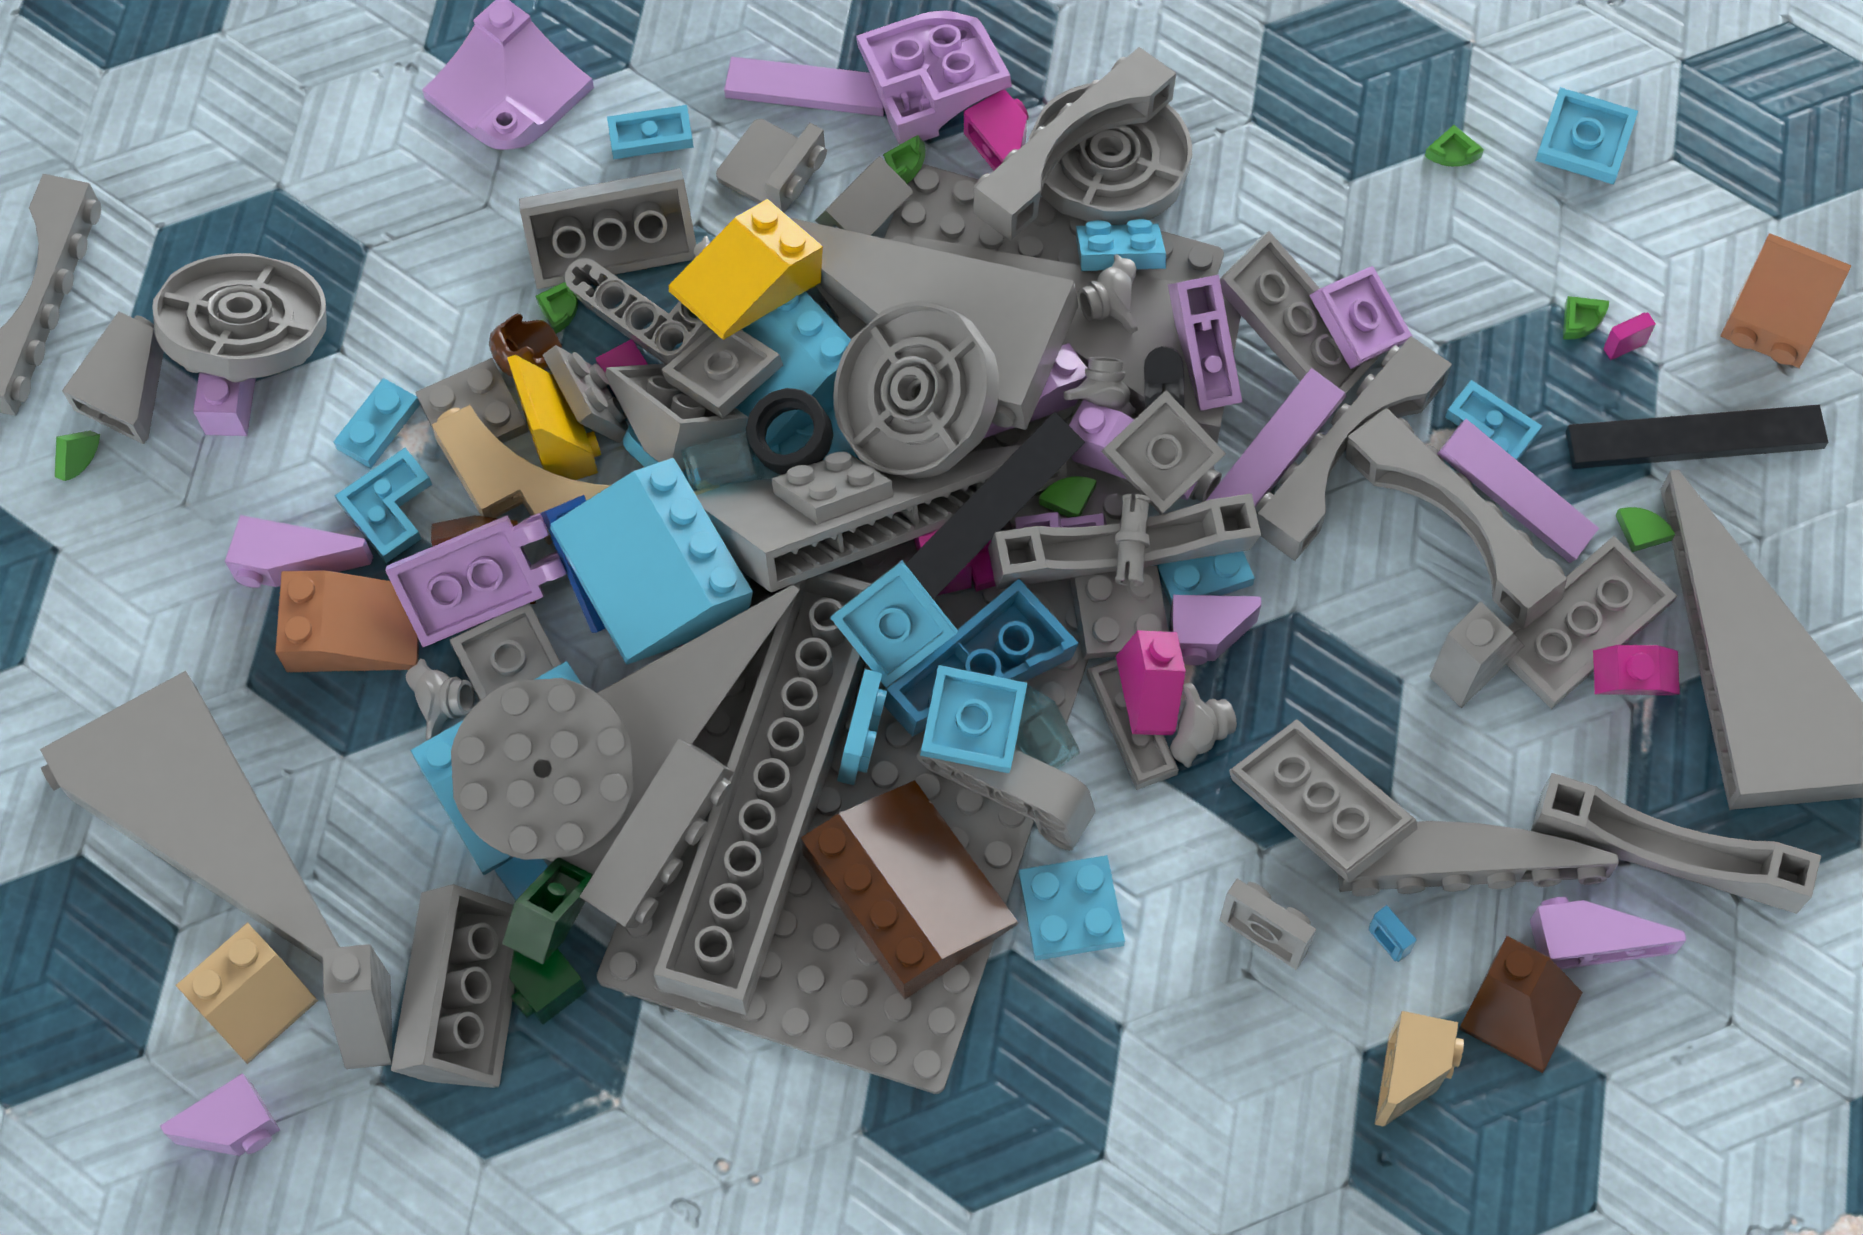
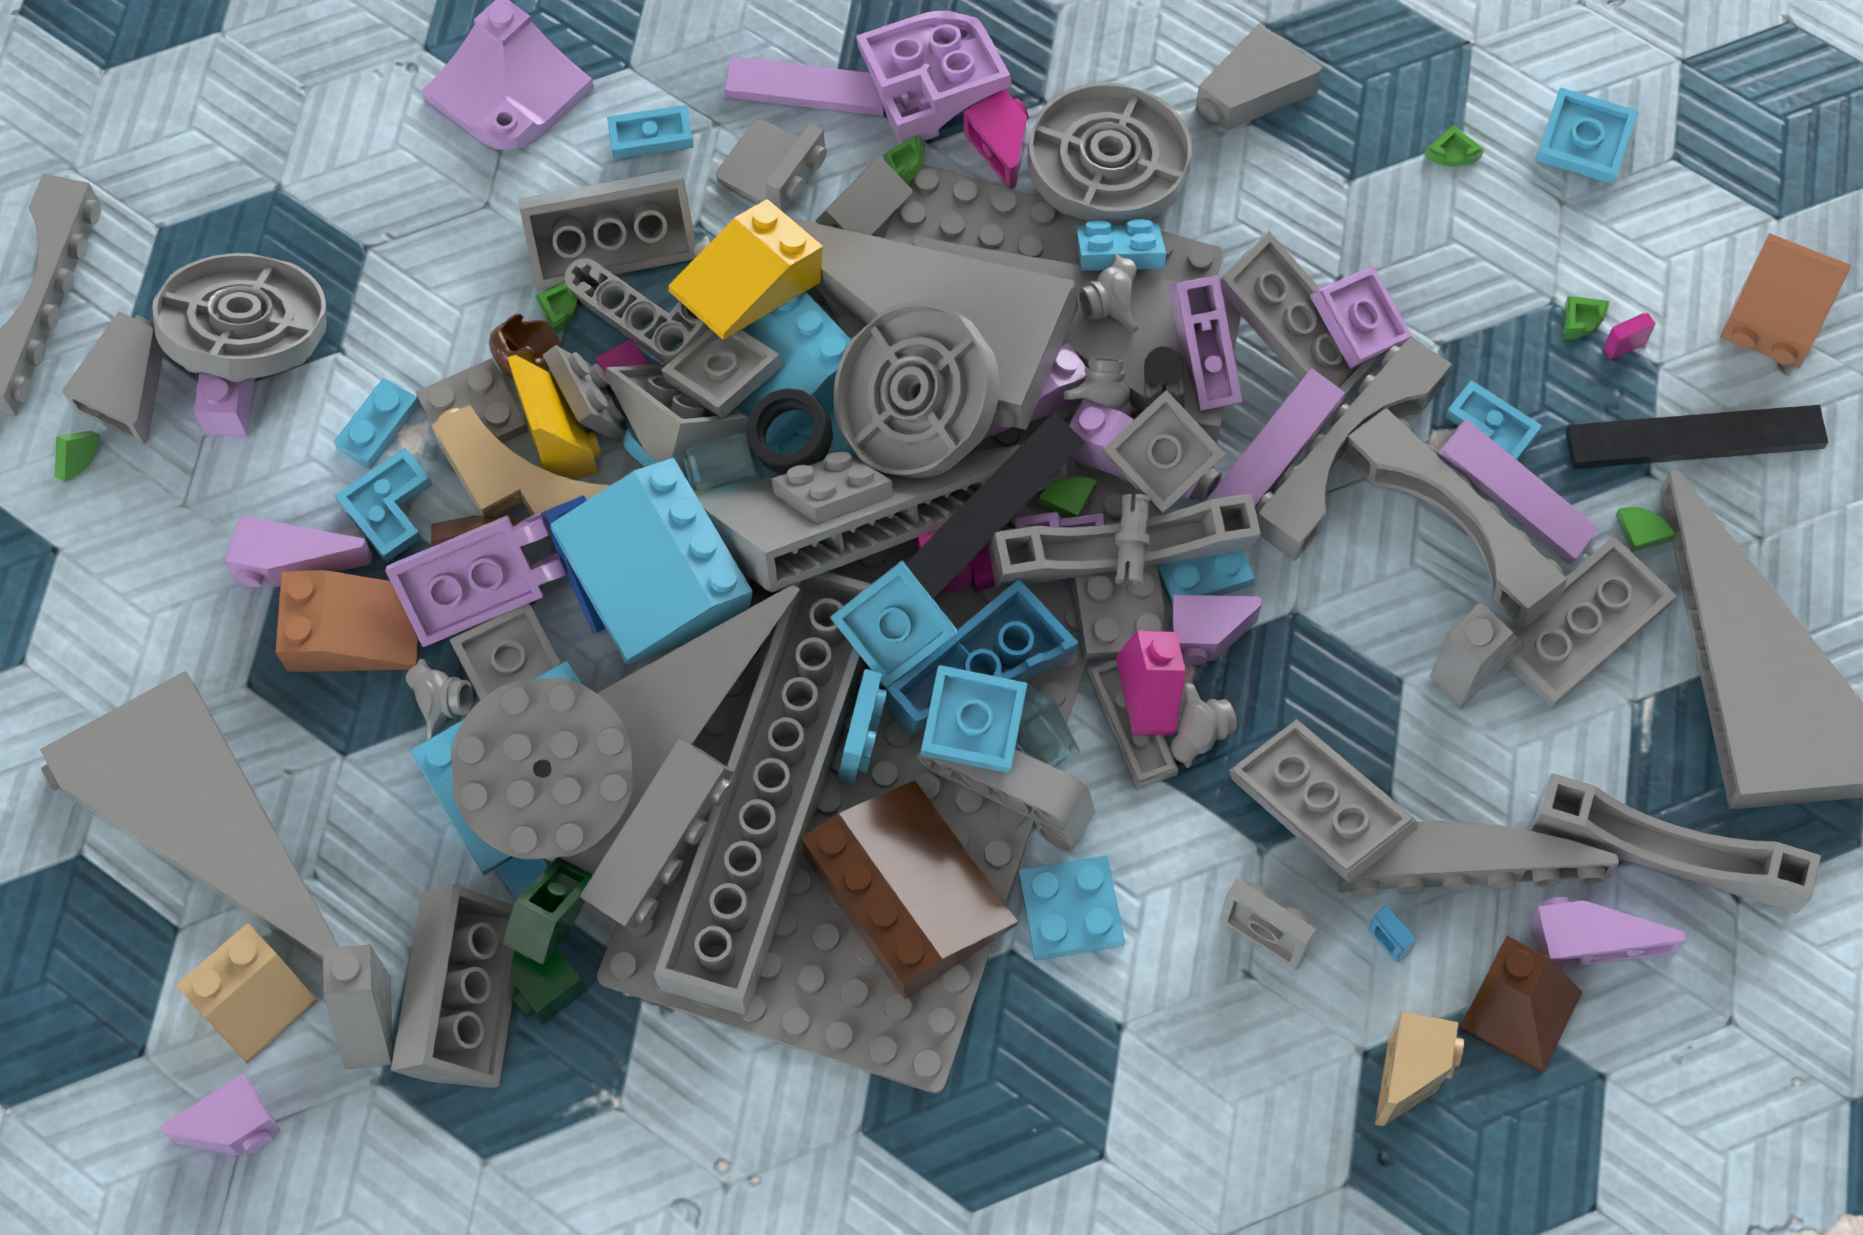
light grey arch [973,47,1176,241] -> none
dark pink slope [1593,645,1680,695] -> none
none -> light grey slope [1196,24,1323,130]

